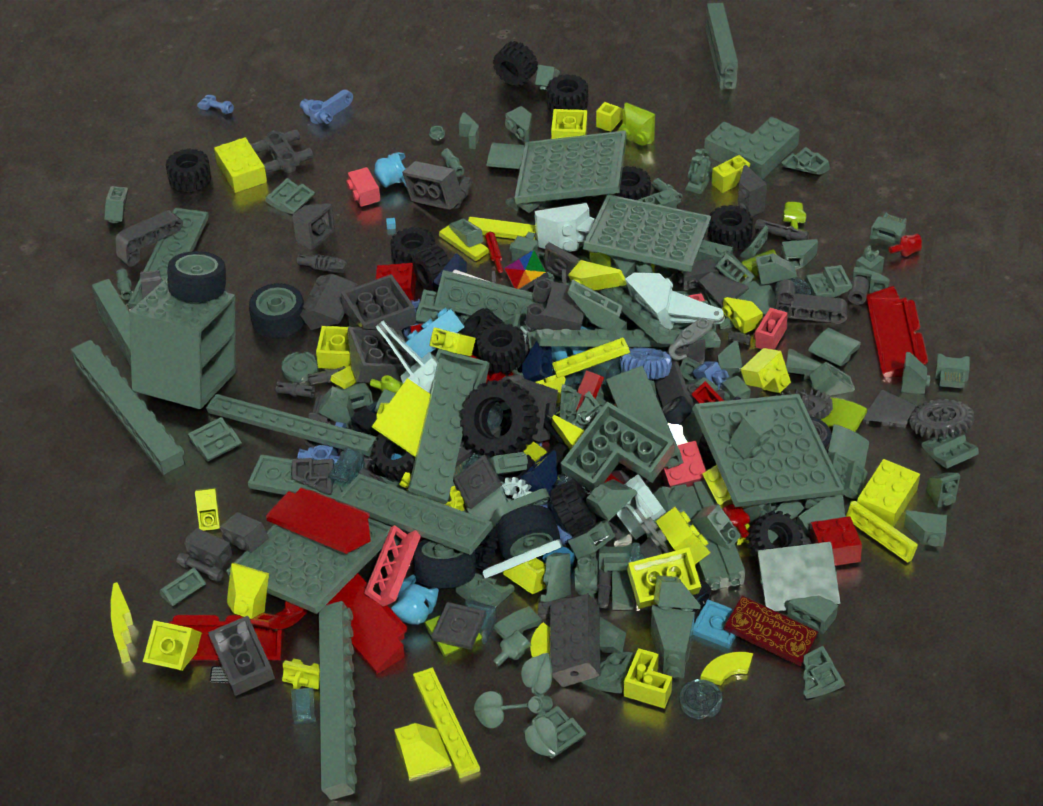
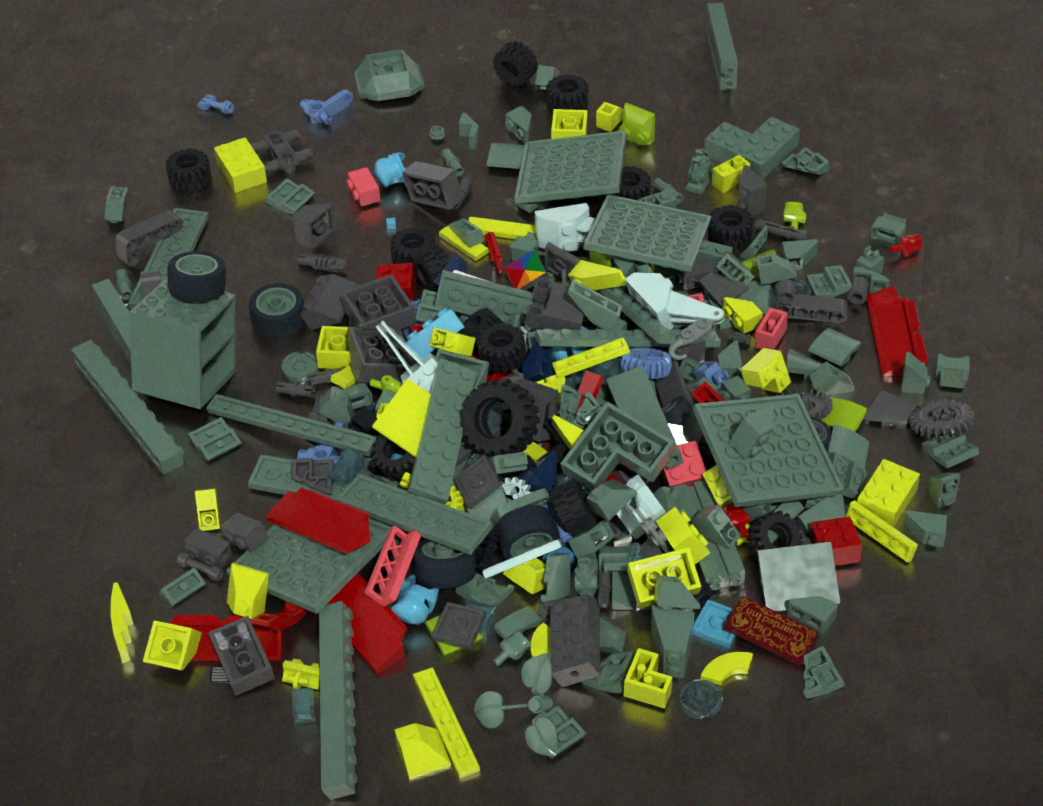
none -> sand green piece [354,49,424,101]

